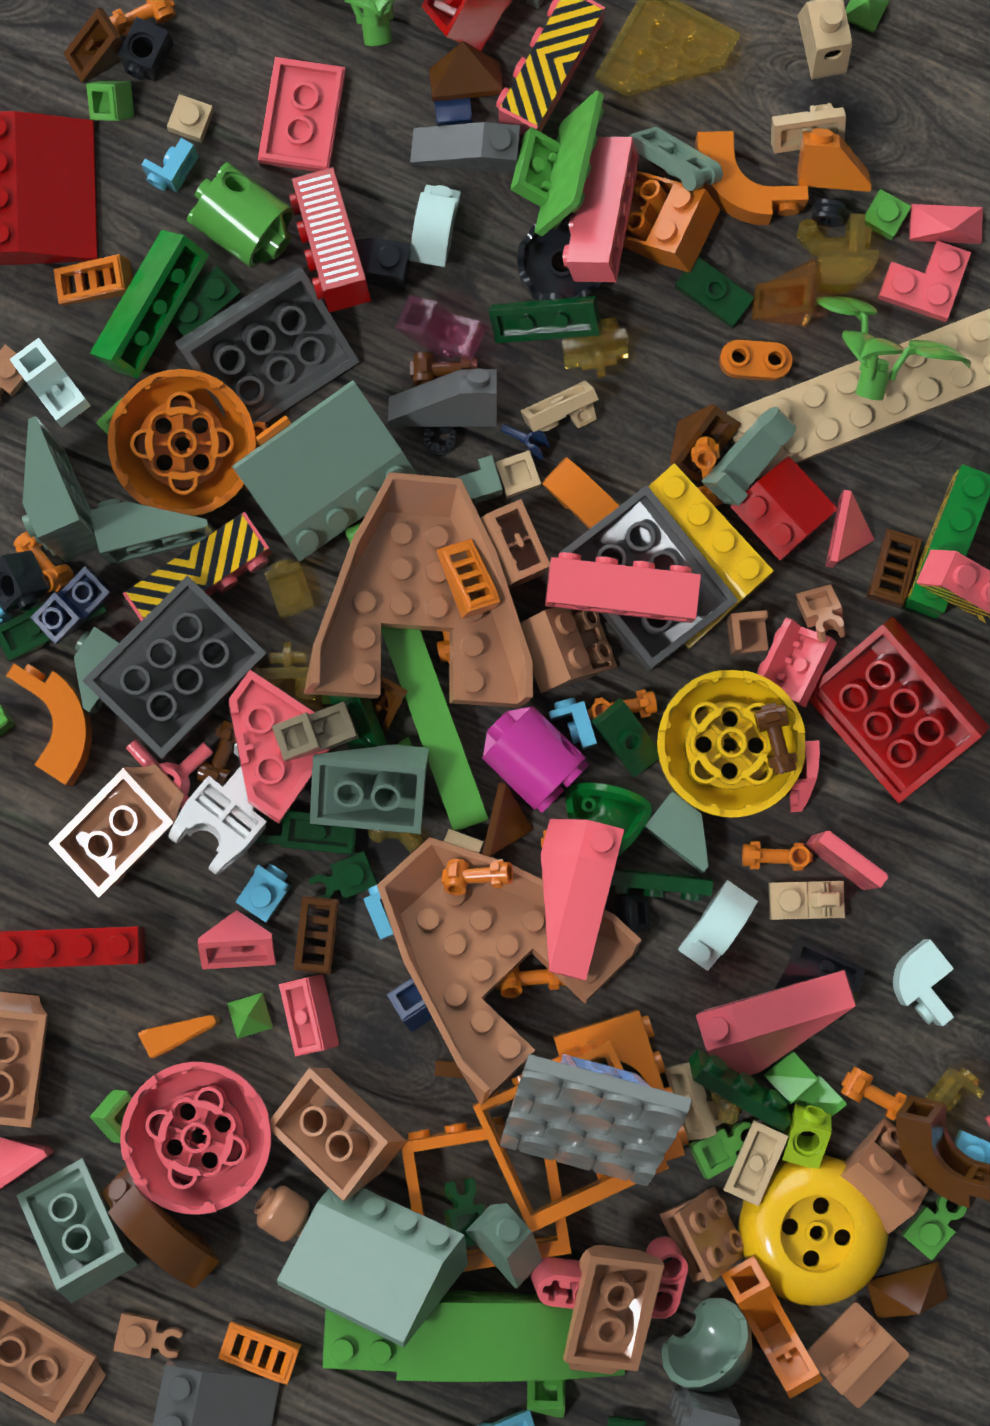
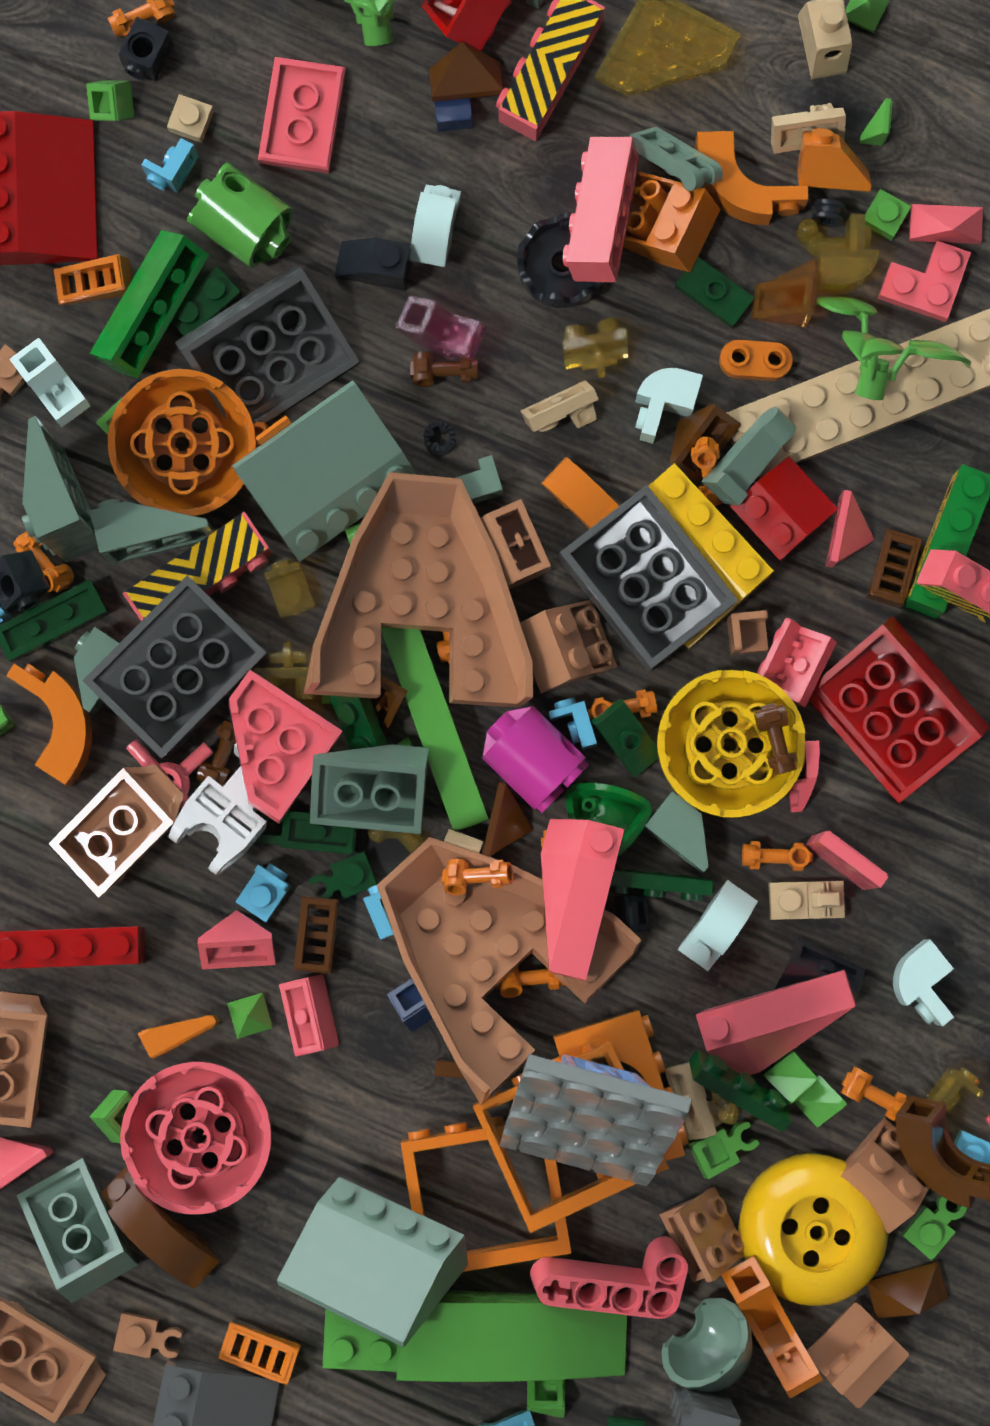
dark blue slope [30,566,114,644] -> none
reddish brown slope [63,7,124,83] -> none
nougat head [254,1185,310,1242] -> none
nougat slope [270,1068,406,1201] -> none
dark tan slope [272,701,359,762] -> none
brick [289,167,371,313] -> none
dark grey slope [388,368,497,427] -> none
dark grey slope [410,122,520,174] -> none
orange slope [436,539,501,619] -> none
dark green plate [444,1178,485,1246] -> none
sand green slope [465,1203,543,1288] -> none
dark green plate [488,296,602,343] -> none
tan plate [495,450,541,499] -> none
dark blue hand [501,423,551,460] -> none
bright green bracket [510,91,604,236] -> none
coral brick [545,552,701,623] -> none
nougat slope [563,1245,664,1374] -> none
tan hinge [723,1120,789,1206] -> none
lime brick [782,1104,832,1169] -> none
nougat plate [796,584,845,643] -> none
none -> light aqua brick [635,368,703,444]
none -> bright green slope [859,98,893,146]

